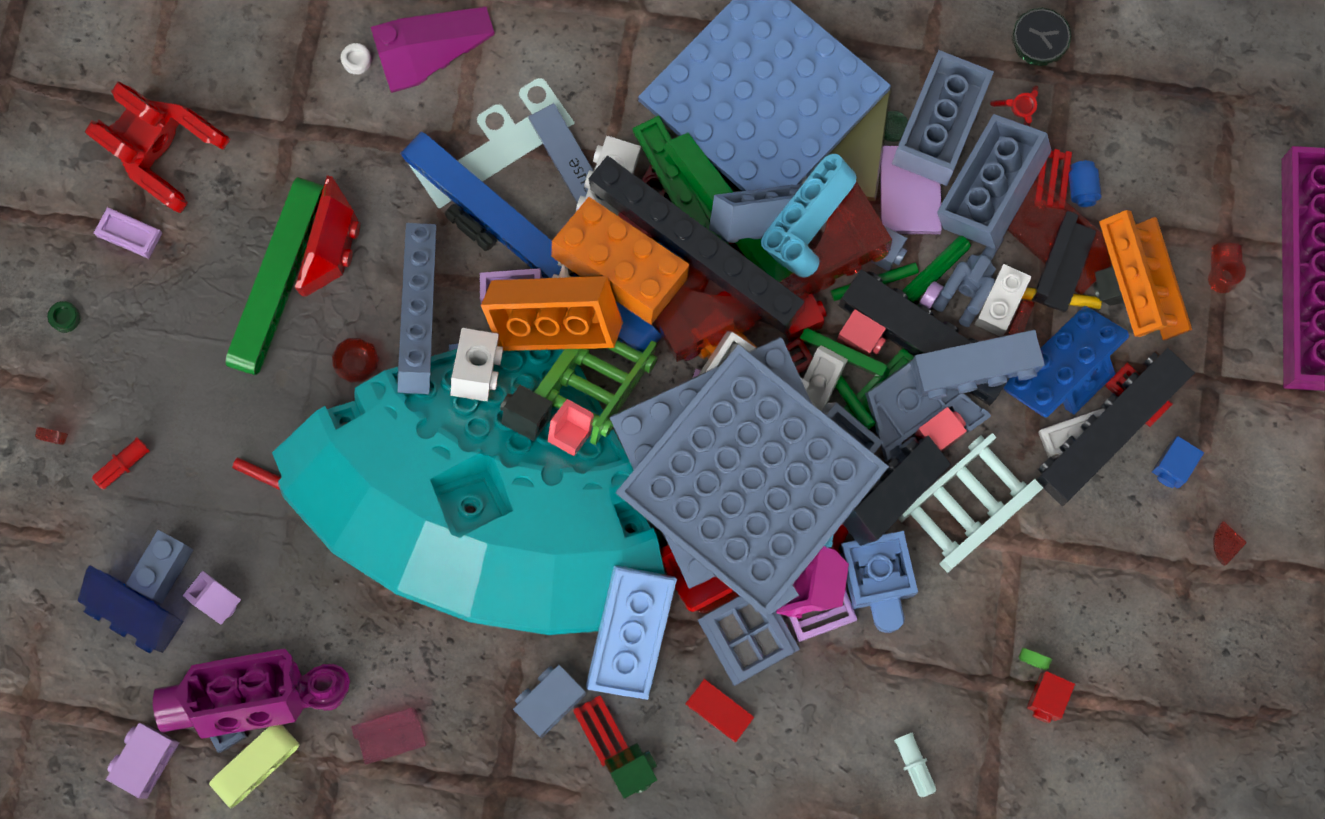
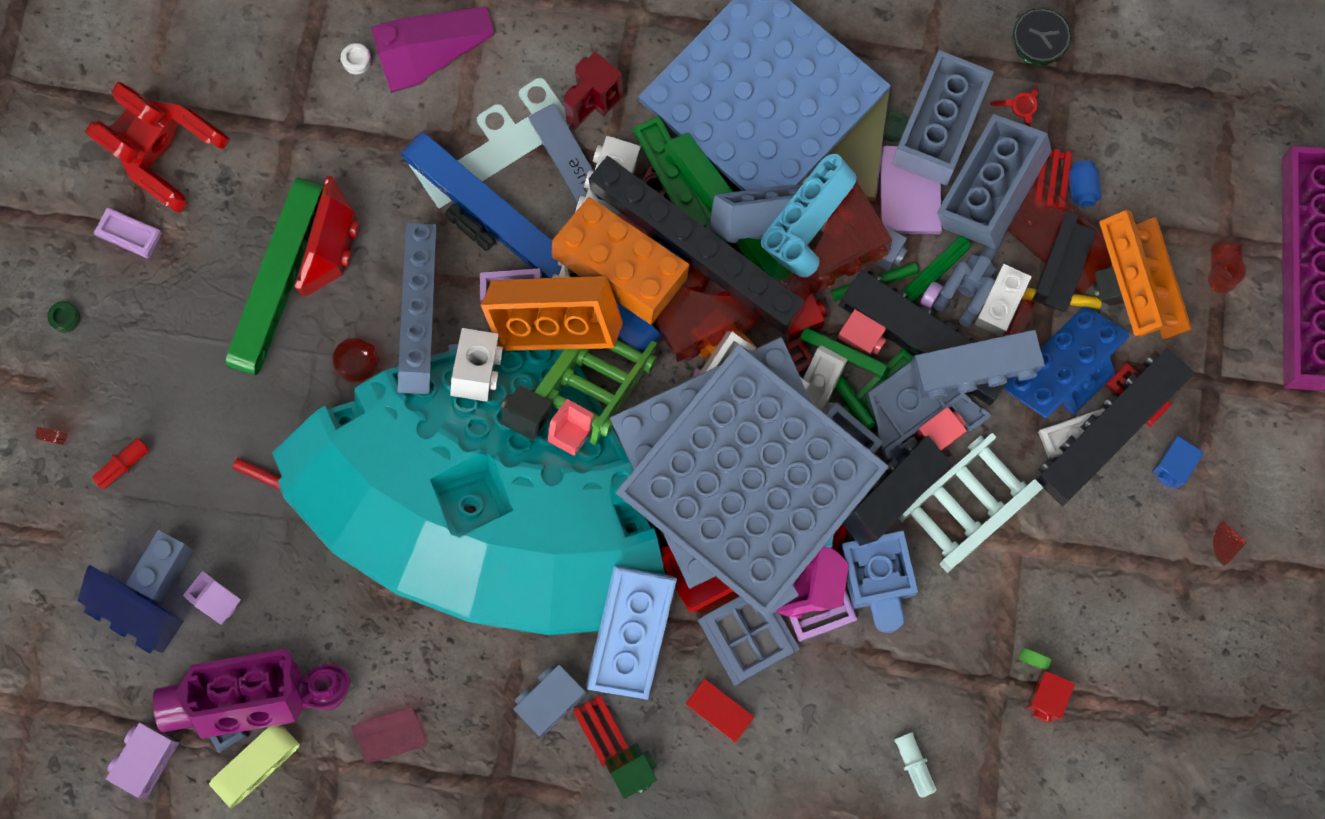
none -> dark red brick [563,52,623,130]

